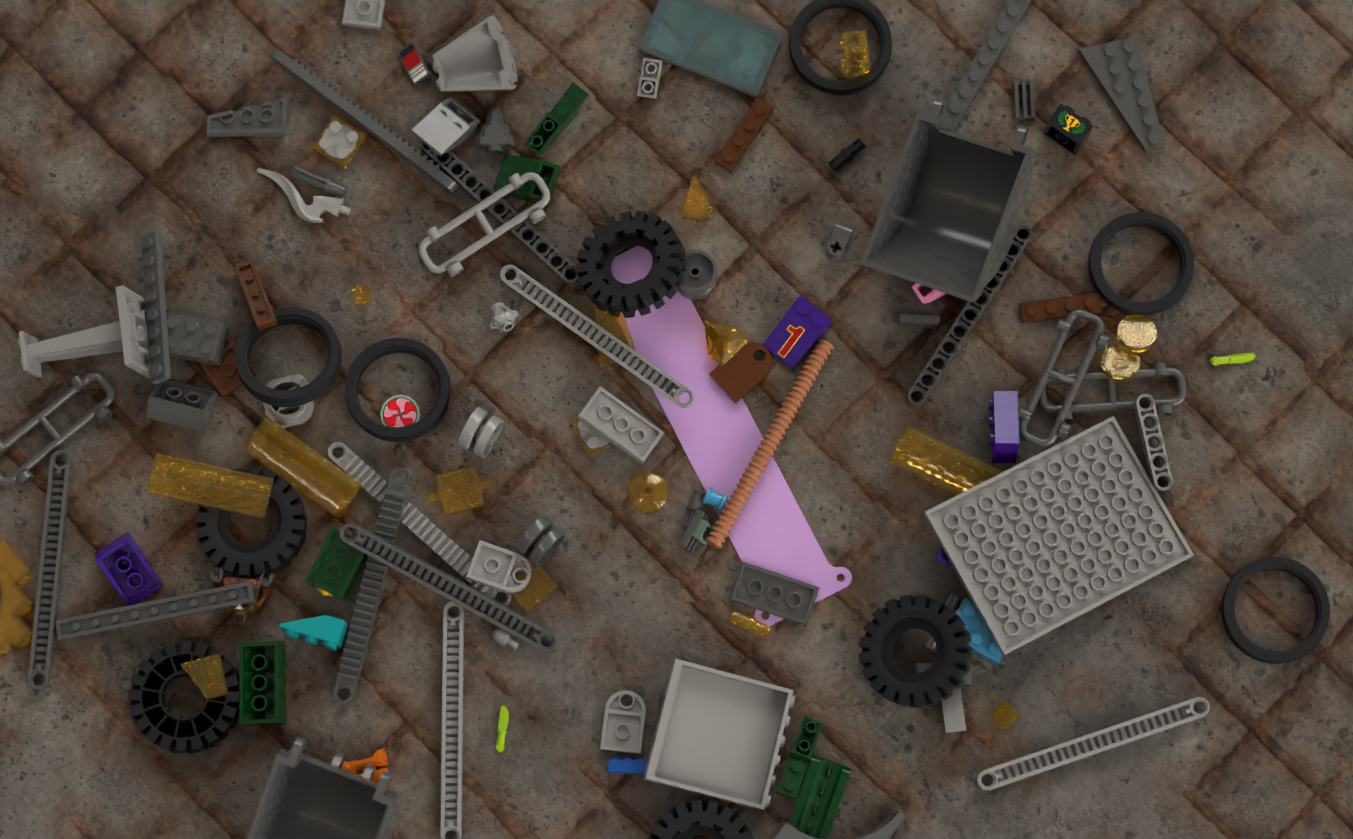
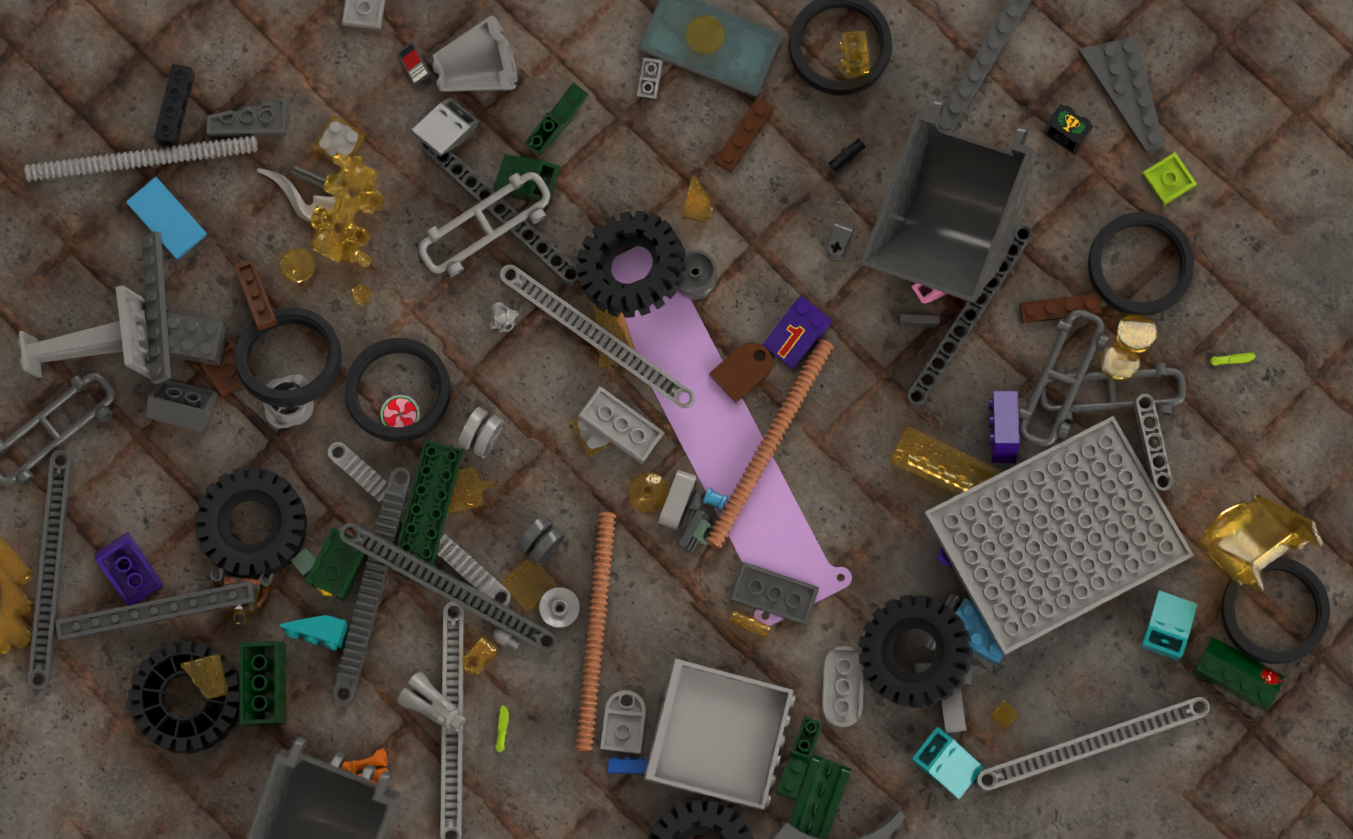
clear yellow plate [146,453,274,518] -> none
clear yellow plate [244,416,362,518] -> none
dark grey gear [269,48,459,194] -> none
light grey tile [466,540,531,593] -> none
dark grey rock [475,107,515,155] -> none
clear yellow slope [704,321,750,366] -> none
dark grey tile [1013,80,1035,120] -> none
none -> light grey piece [24,135,258,182]
none -> dark azure tile [126,177,208,260]
none -> black brick [154,64,195,147]
none -> clear yellow piece [280,248,316,282]
none -> sand green tile [291,548,316,576]
none -> clear yellow gear [310,152,383,268]
none -> dark green plate [397,440,464,566]
none -> light grey piece [398,672,466,732]
none -> clear yellow piece [463,635,500,675]
none -> light grey dish [539,587,580,628]
none -> nougat piece [575,512,616,751]
none -> light grey beam [658,470,697,530]
none -> clear yellow tile [686,15,725,55]
none -> light grey tile [822,646,864,728]
none -> slope [911,727,984,799]
none -> teal slope [1140,590,1197,661]
none -> lime tile [1142,152,1197,206]
none -> dark green slope [1193,637,1284,712]
none -> clear yellow windscreen [1198,495,1323,592]

